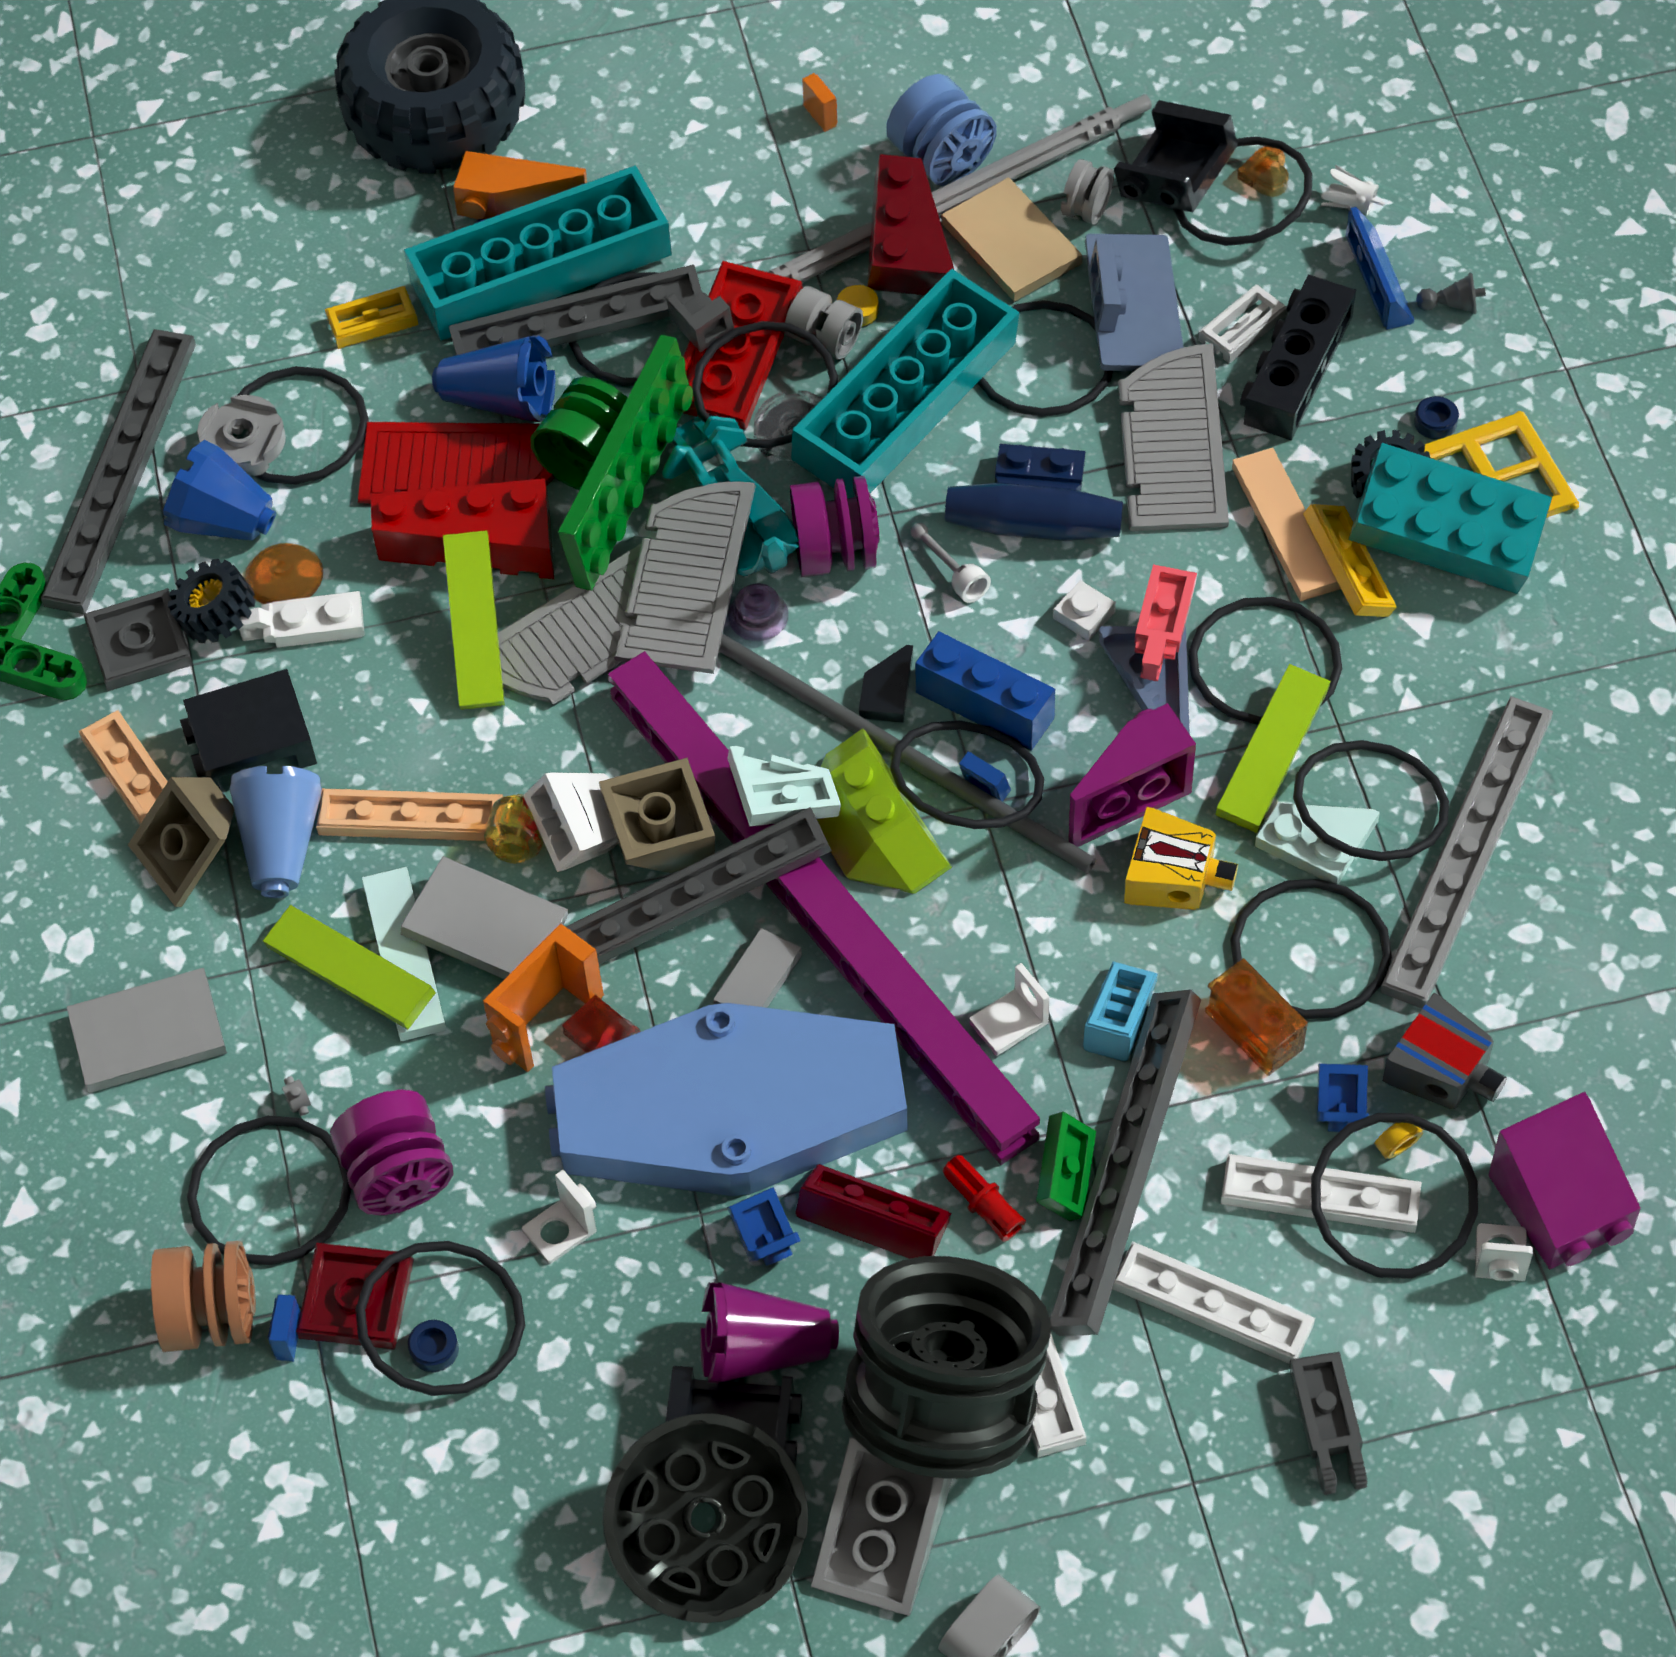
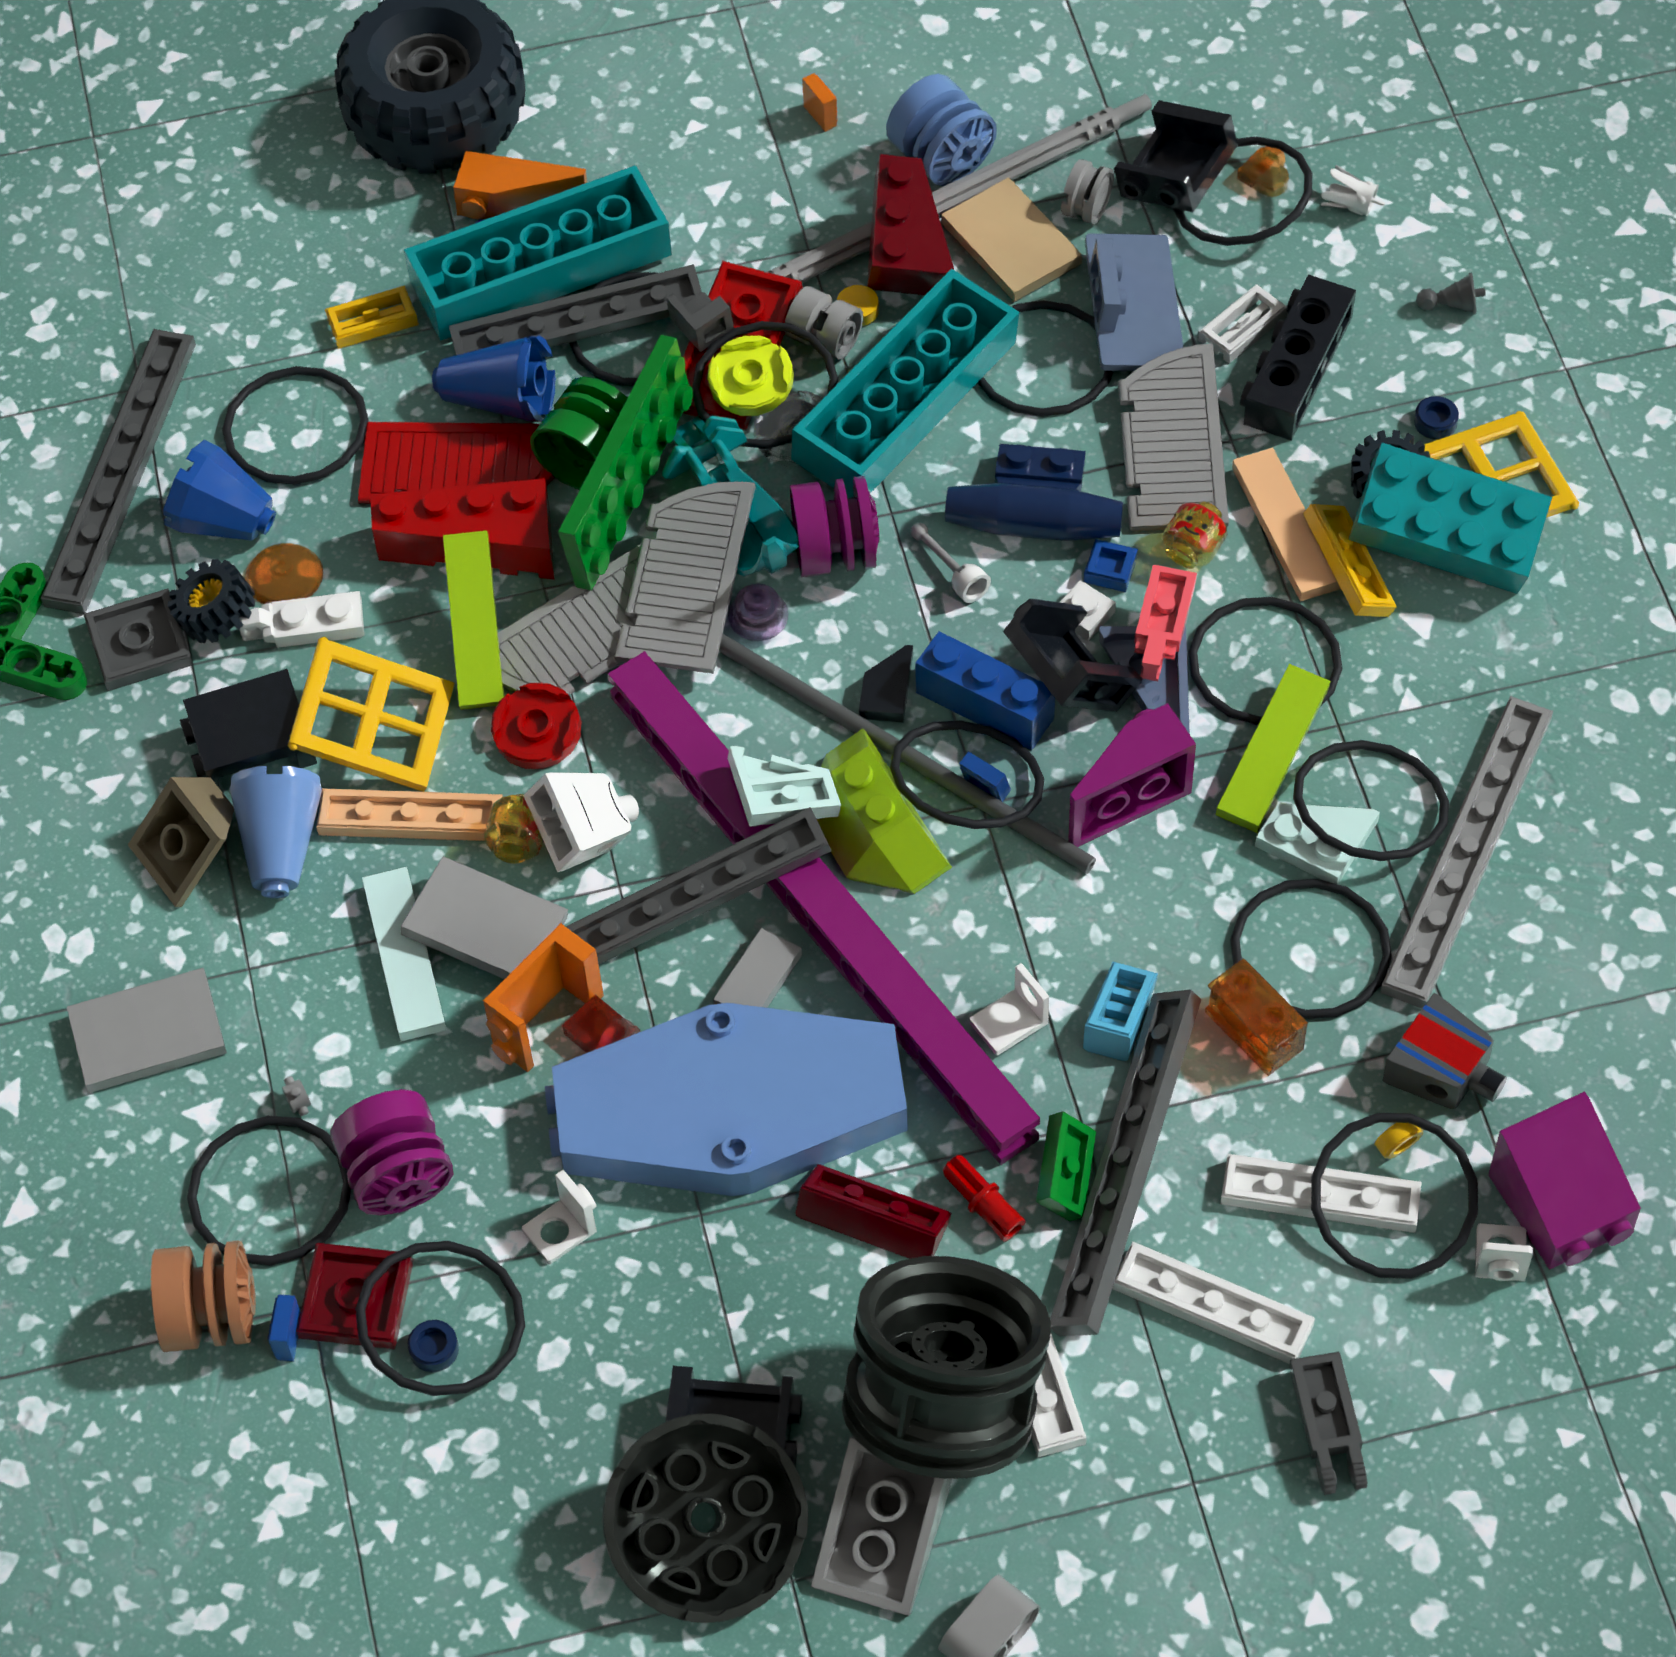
light nougat tile [78,710,168,825] -> none
light grey plate [197,395,286,476] -> none
lime tile [263,905,436,1030] -> none
dark tan slope [599,758,715,873] -> none
magenta cone [700,1282,839,1383] -> none
blue bracket [727,1187,801,1266] -> none
yellow torso [1124,807,1238,910] -> none
blue bracket [1316,1063,1369,1133] -> none
blue slope [1346,207,1414,330] -> none
none -> yellow window [288,637,455,792]
none -> red tile [491,683,582,769]
none -> neon yellow tile [707,336,794,416]
none -> black panel [1003,599,1143,712]
none -> blue tile [1083,539,1138,592]
none -> clear yellow head [1162,501,1228,569]

